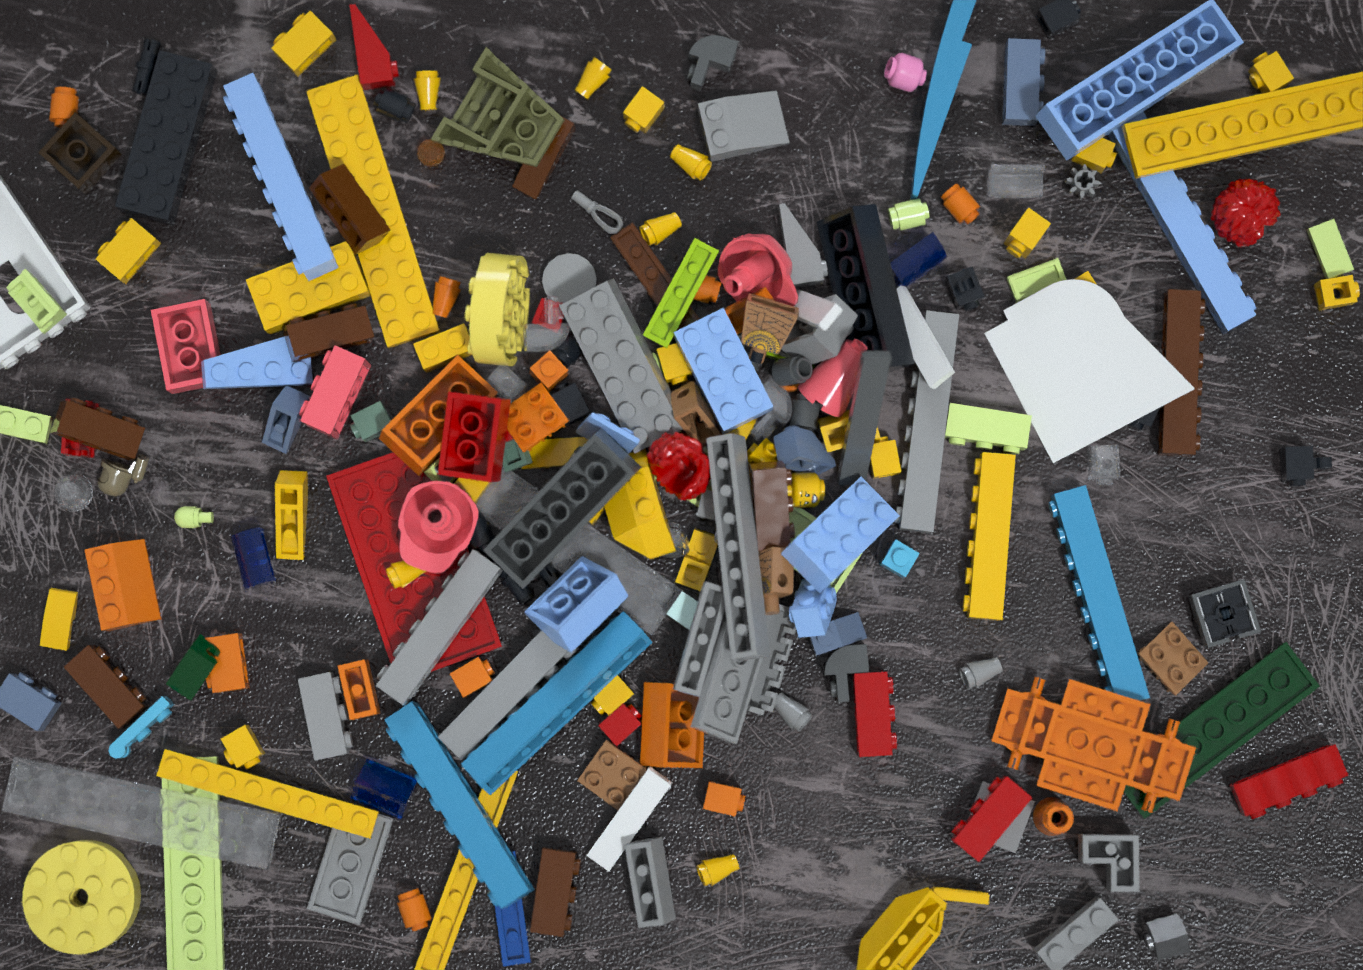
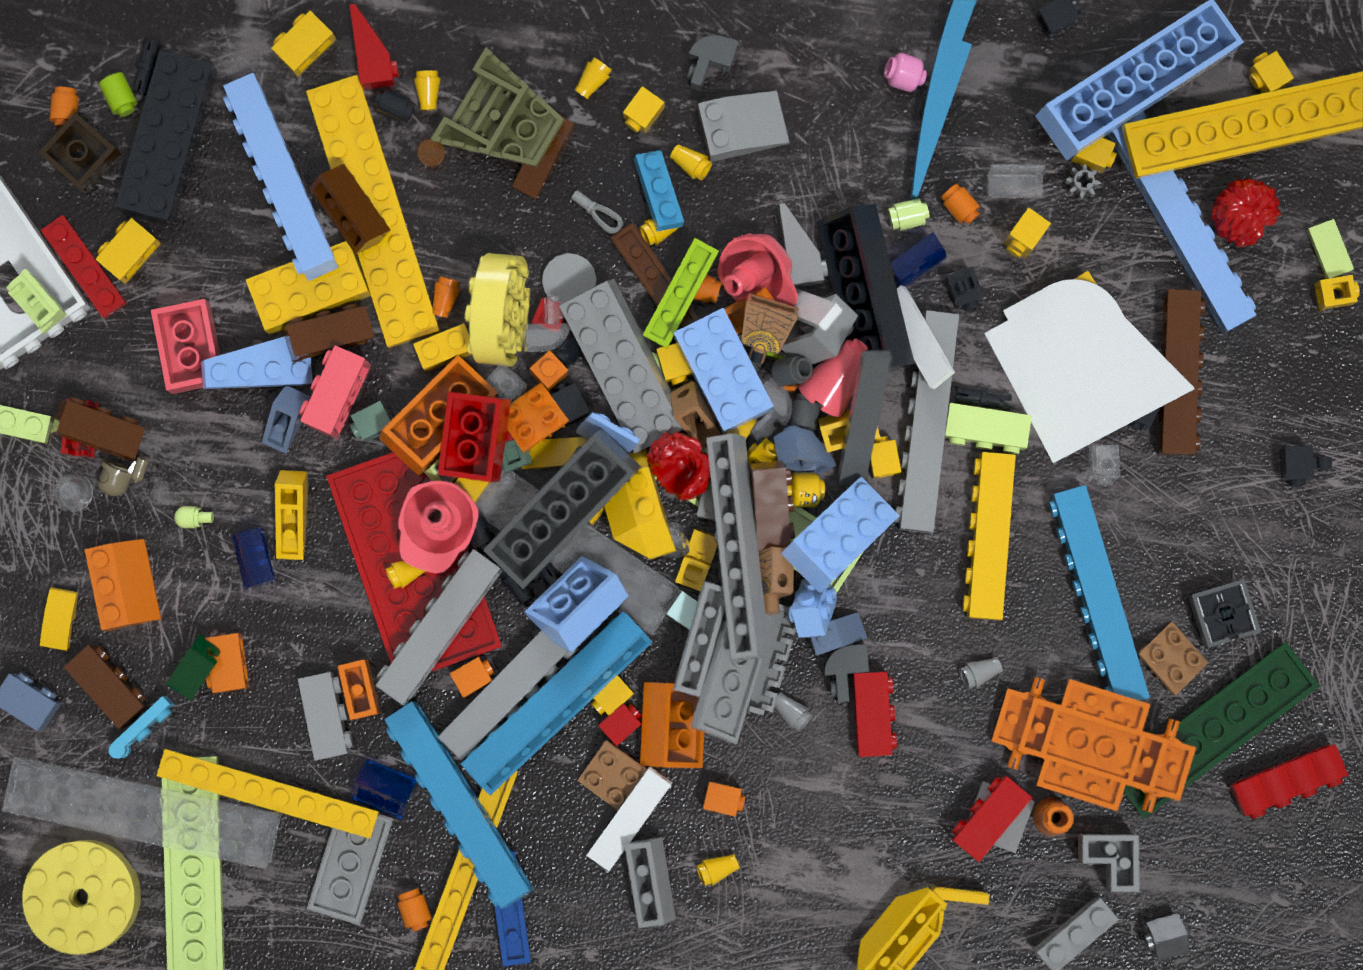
yellow brick [221,725,265,770] -> none
reddish brown brick [530,847,581,937] -> none
medium azure brick [880,539,920,579] -> none
sand blue brick [1002,38,1045,126] -> none
yellowish green tile [1006,258,1067,303] -> none
none -> red plate [41,215,127,319]
none -> lime brick [98,73,138,117]
none -> dark azure plate [634,150,684,231]
none -> black pin [955,385,1012,411]

